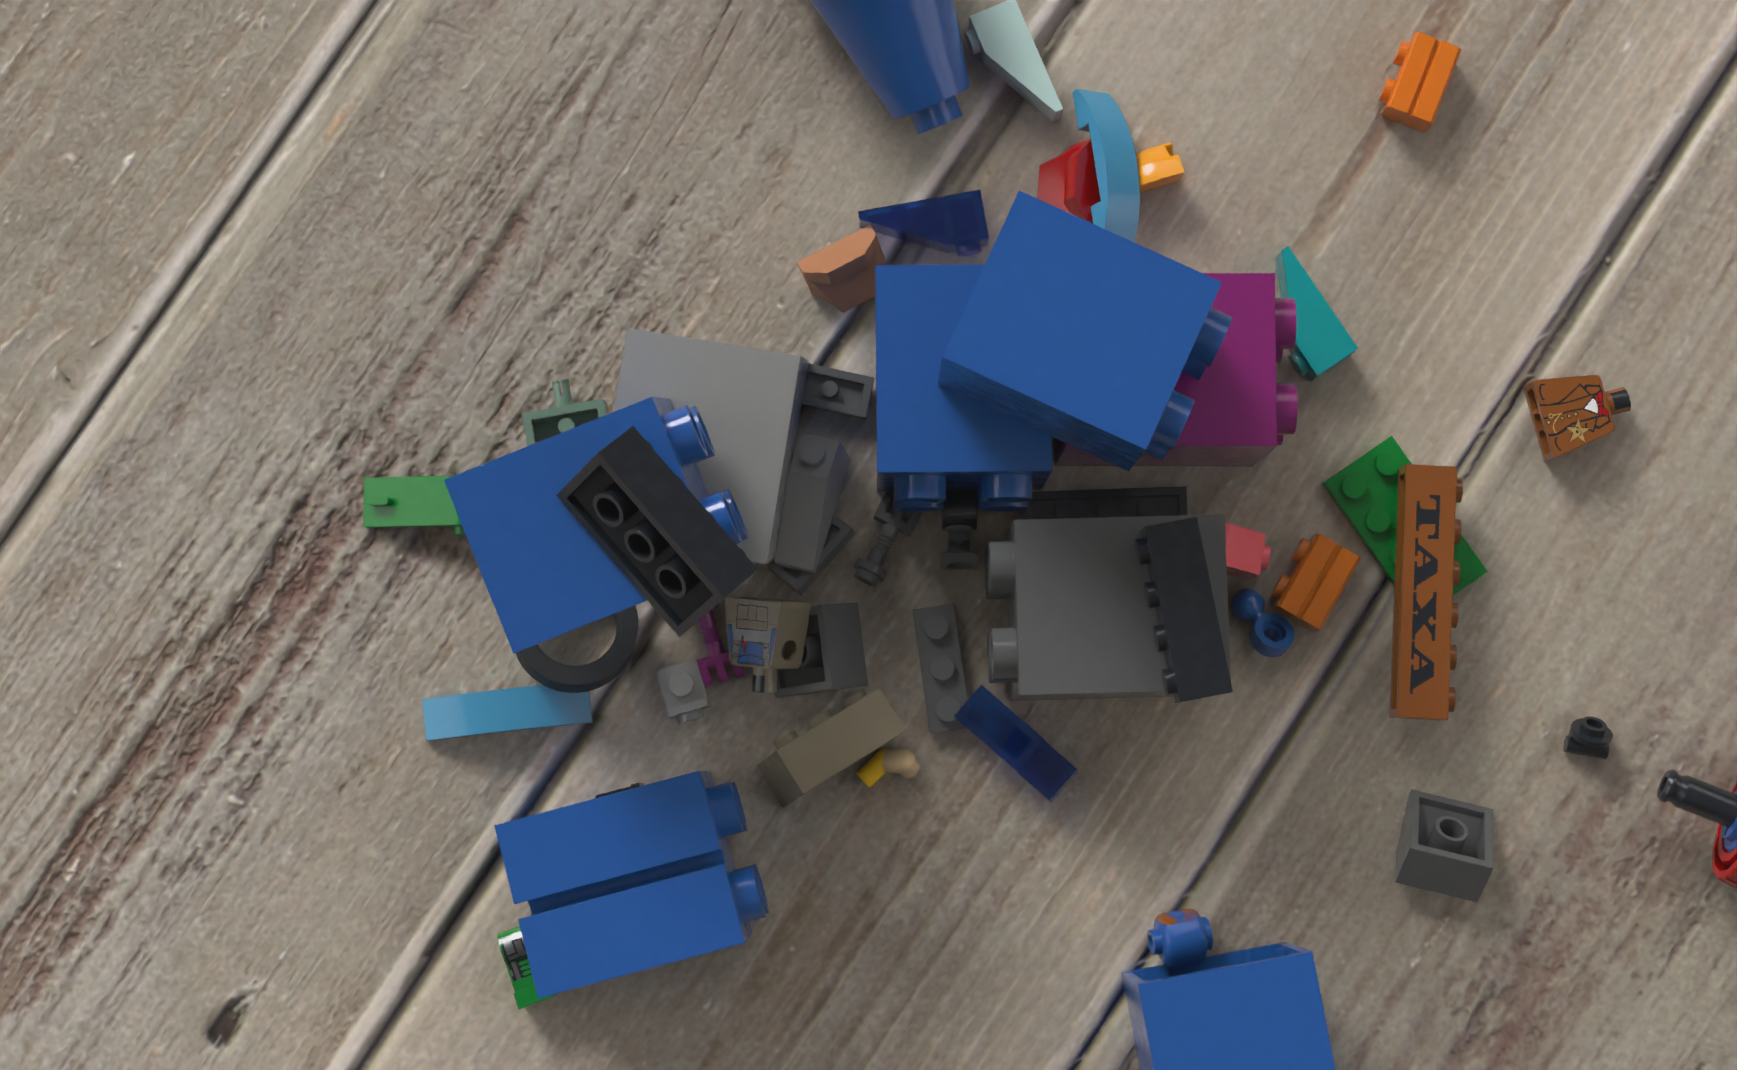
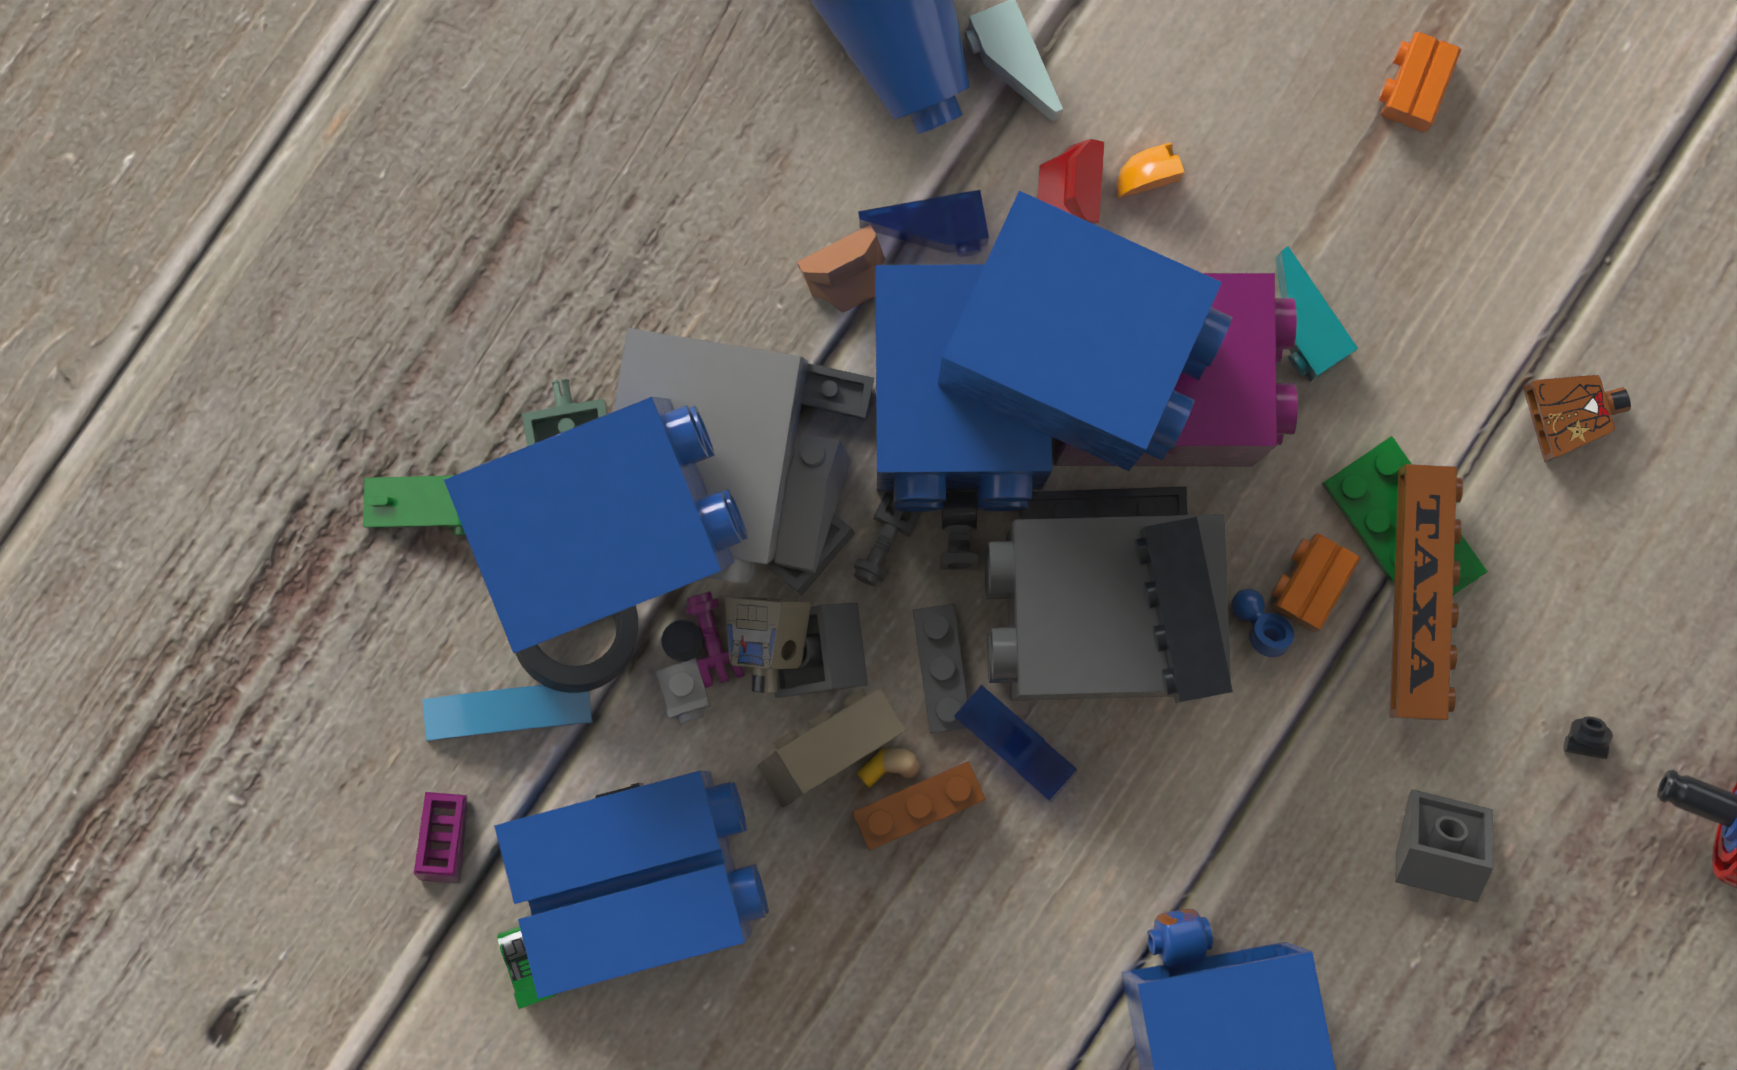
black slope [556,426,758,637] -> none
dark azure slope [1072,89,1140,243] -> none
coral slope [1225,523,1271,578] -> none
none -> magenta slope [414,792,468,884]
none -> black plate [661,620,703,662]
none -> dark orange brick [853,761,986,851]

